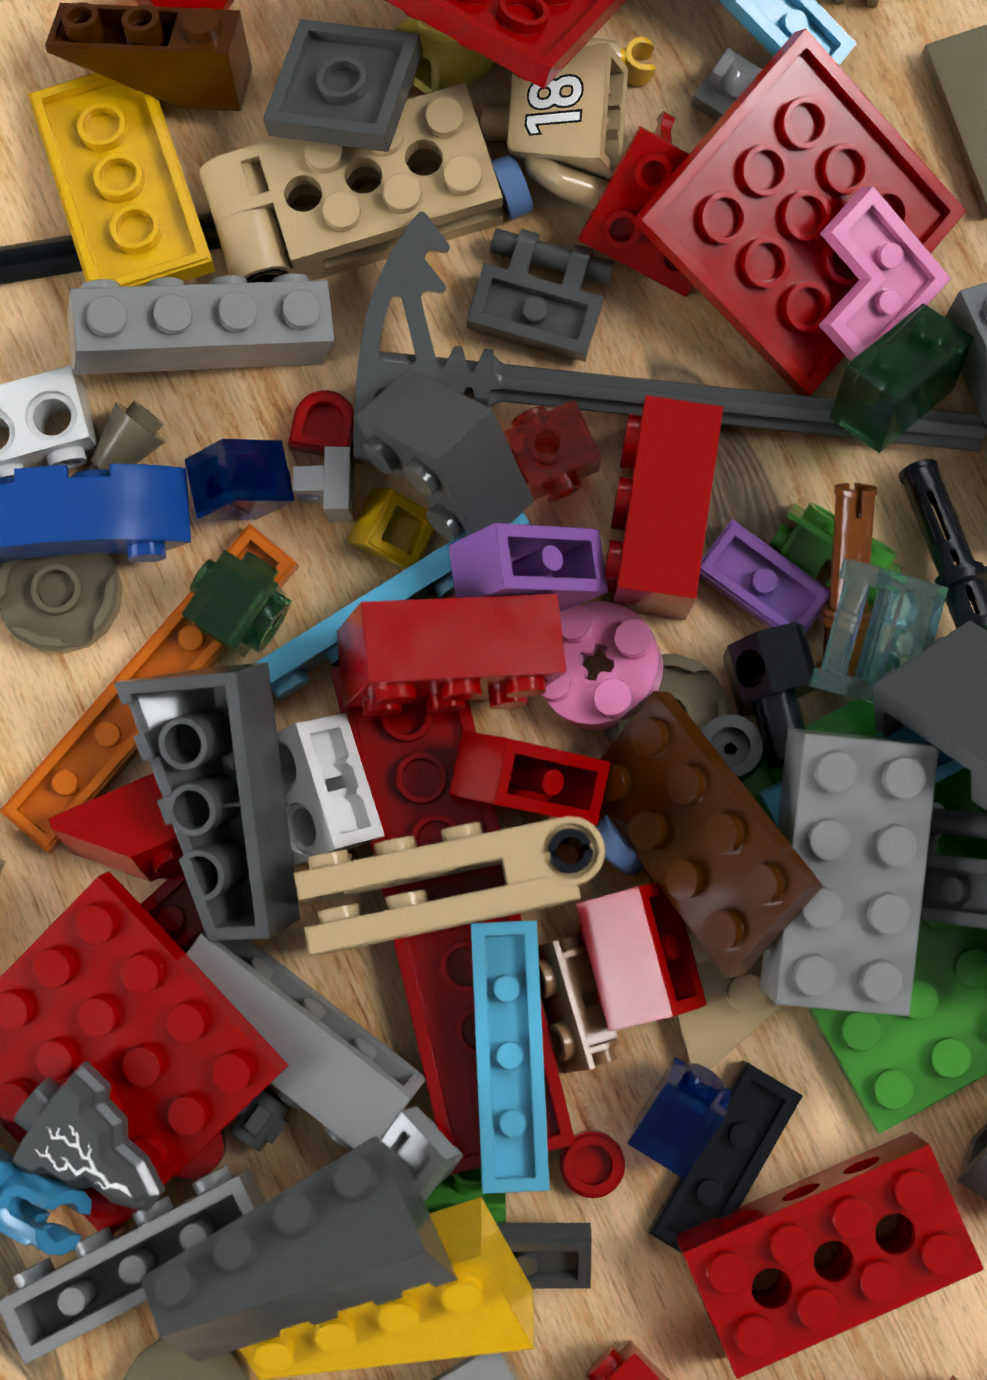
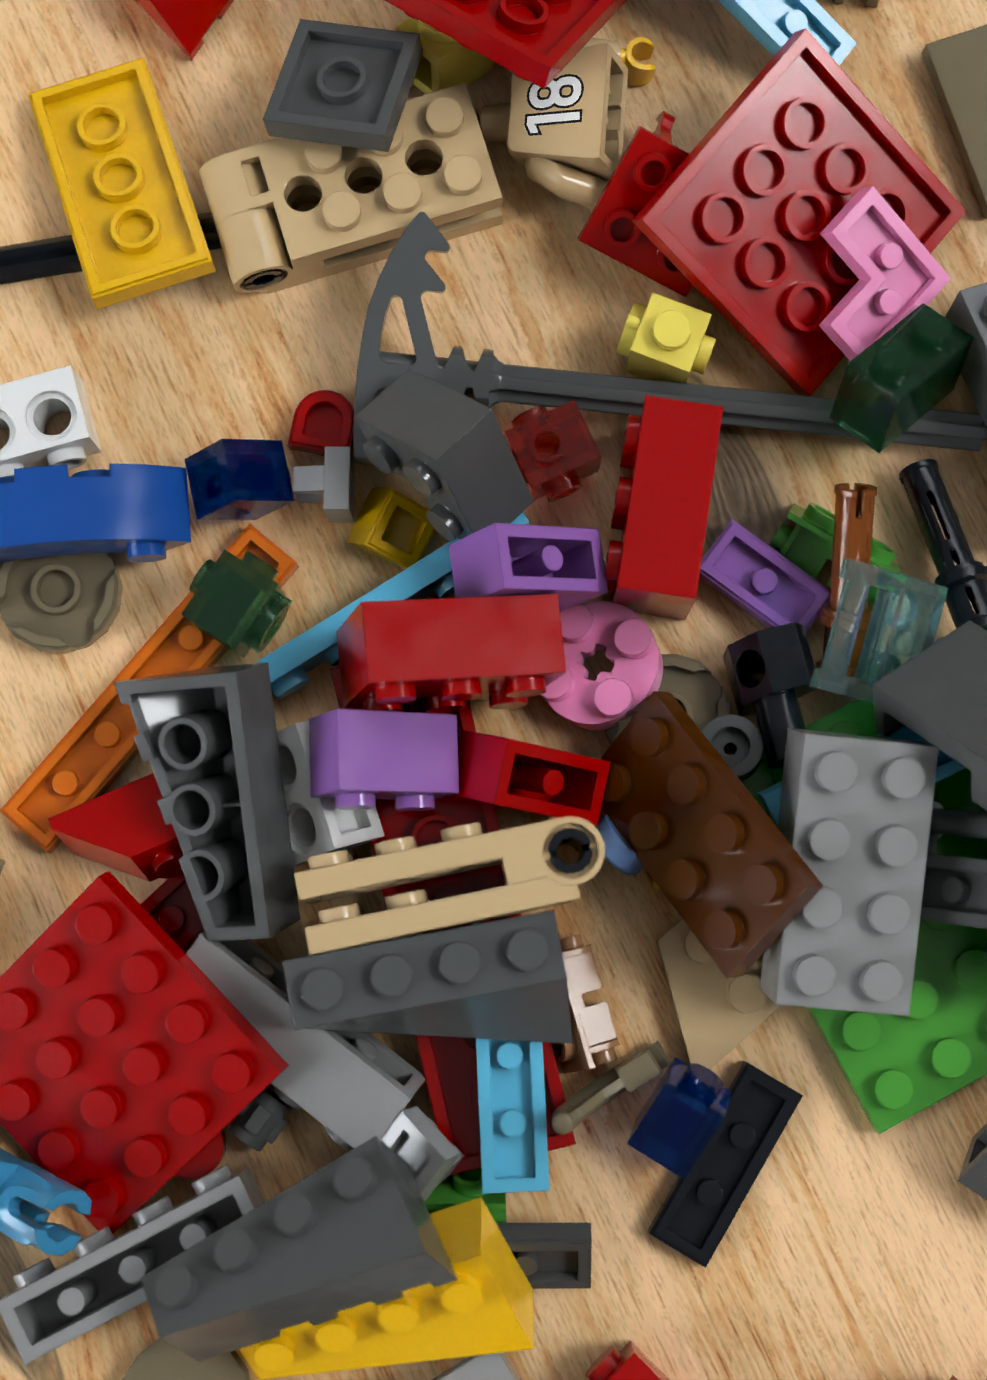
dark grey rock [12,1061,165,1212] -> none
reddish brown slope [45,2,252,111] -> none
light grey brick [67,273,335,375] -> none
dark tan cone [87,401,166,470] -> none
dark grey plate [466,228,615,362] -> none
medium blue tile [491,154,533,221] -> none
red tile [559,1130,625,1198] -> none
brick [575,882,707,1032] -> none
red brick [676,1132,984,1379] -> none
light grey tile [692,48,762,122] -> none
none -> dark grey wedge [282,910,573,1044]
none -> medium lavender brick [309,709,459,811]
none -> dark tan piece [552,1041,672,1134]
none -> light yellow brick [616,292,717,383]

